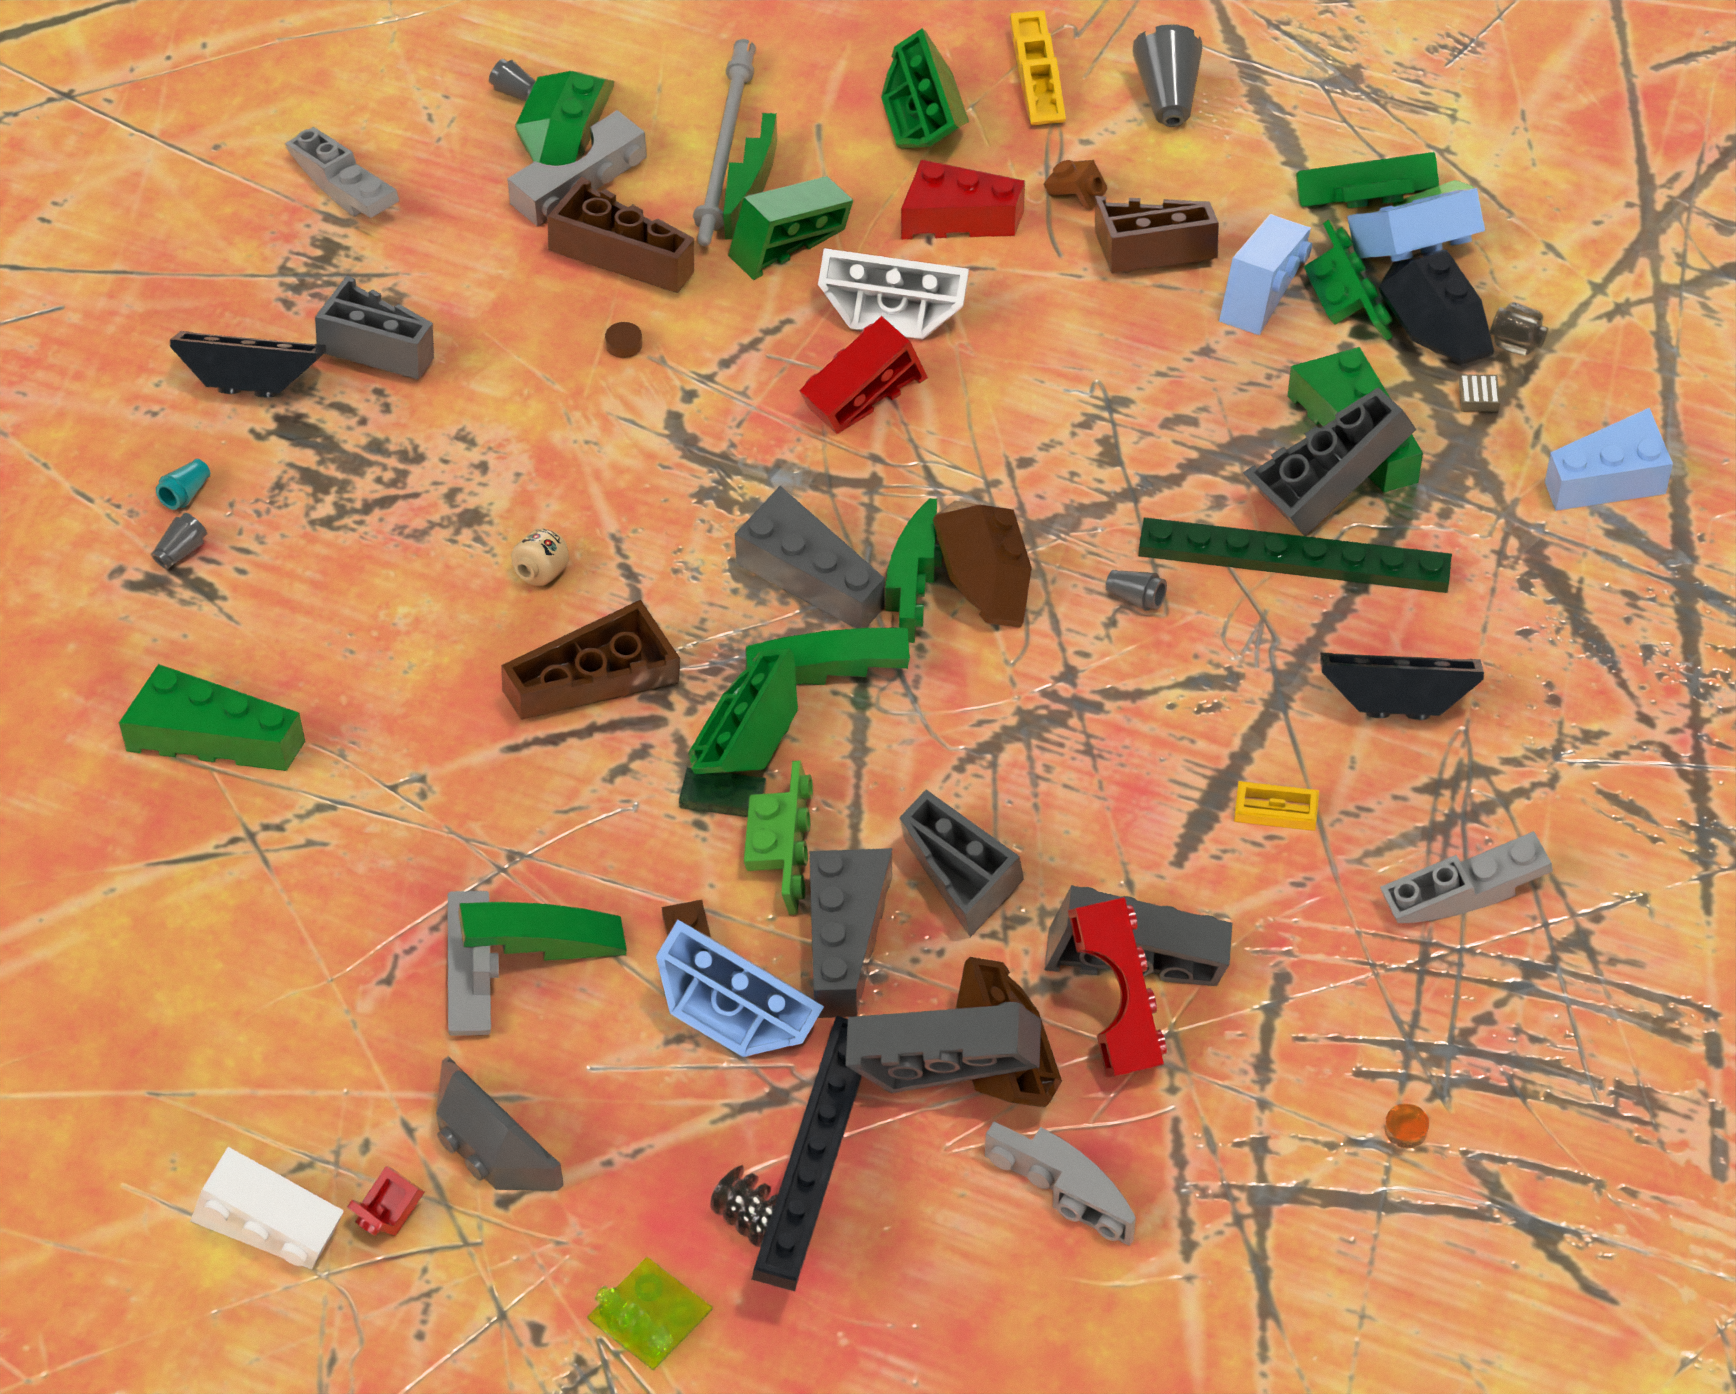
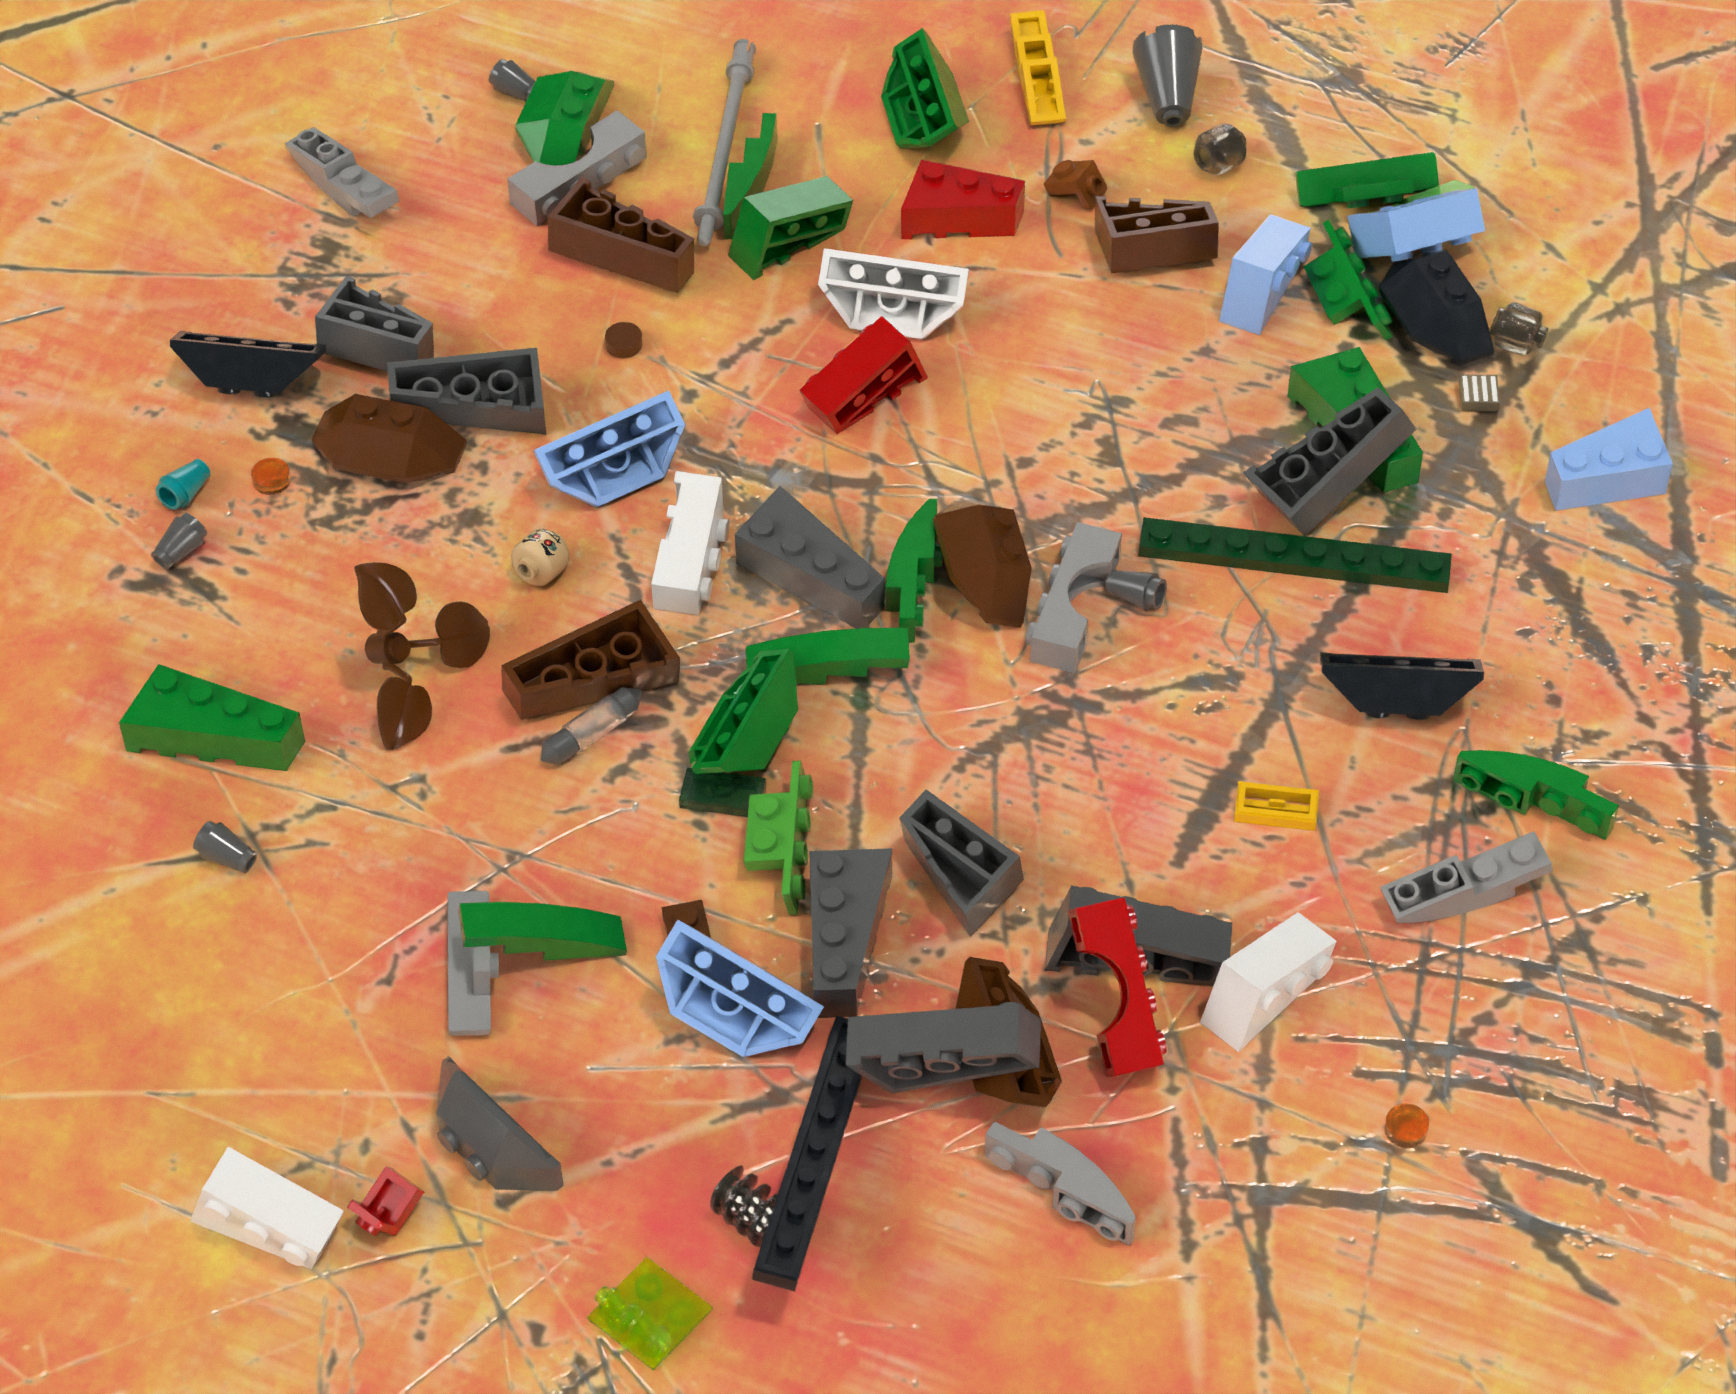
none -> dark grey cone [193,821,257,873]
none -> clear orange tile [251,458,291,495]
none -> reddish brown wedge [312,394,467,483]
none -> reddish brown plant [354,562,490,750]
none -> dark grey wedge [387,348,546,434]
none -> light blue wedge [533,391,685,508]
none -> piece [541,687,642,765]
none -> white wedge [651,471,730,616]
none -> light grey arch [1025,522,1122,673]
none -> clear smoke head [1193,123,1247,176]
none -> white wedge [1200,912,1337,1052]
none -> green slope [1453,750,1619,840]

